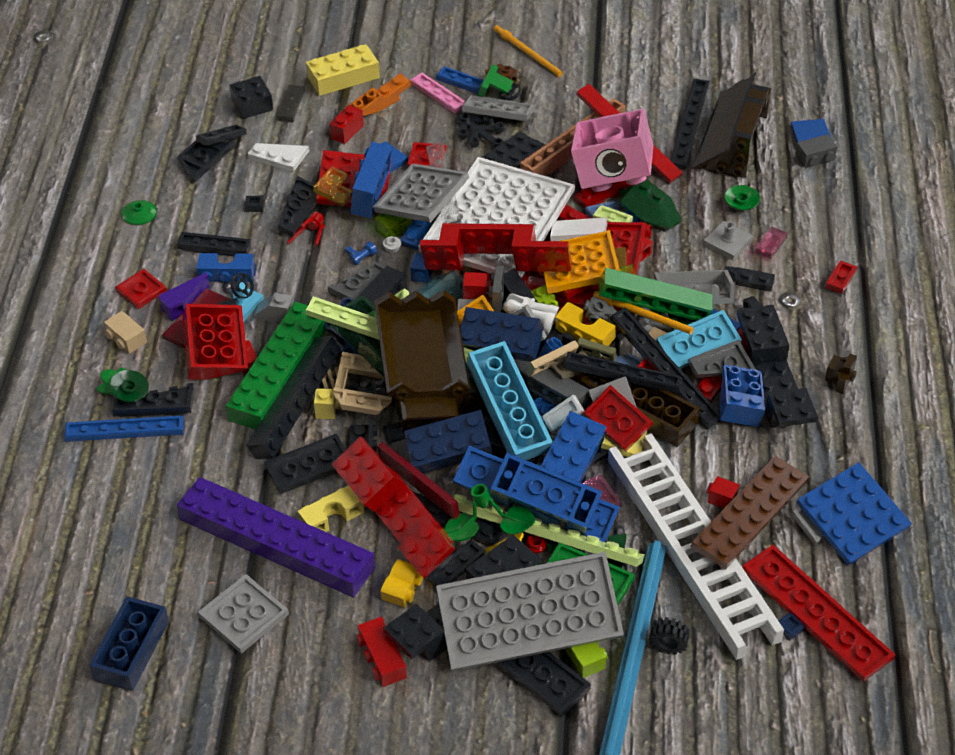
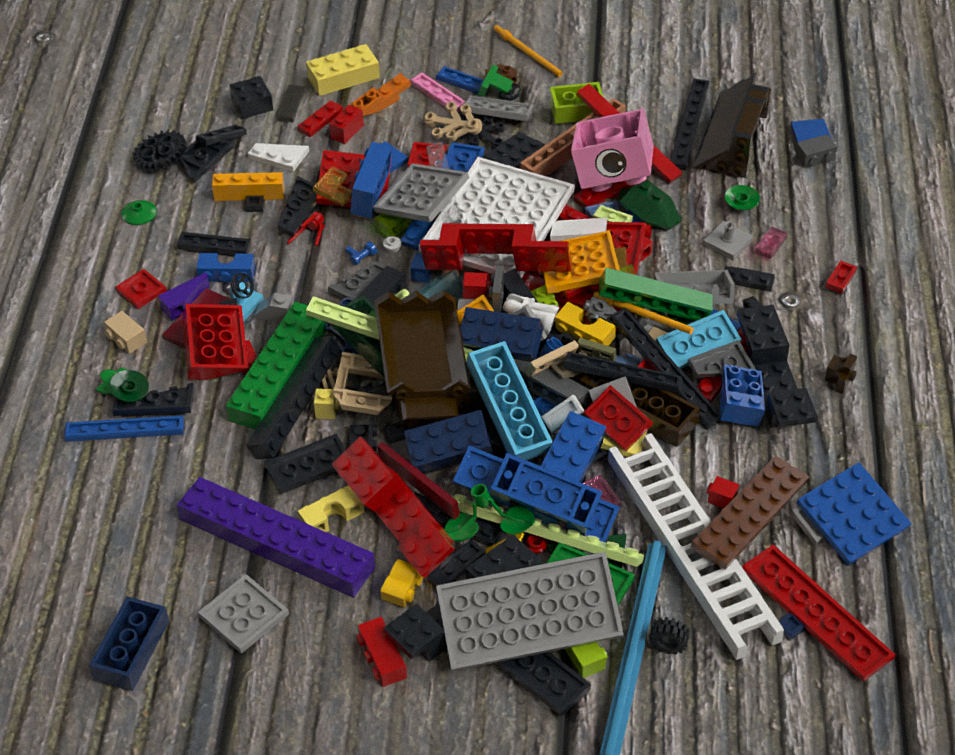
none -> black gear [133,130,188,173]
none -> light orange brick [212,172,285,201]
none -> red plate [297,100,343,138]
none -> tan plant [424,101,482,141]
none -> blue plate [442,142,485,172]
none -> lime brick [549,82,603,124]

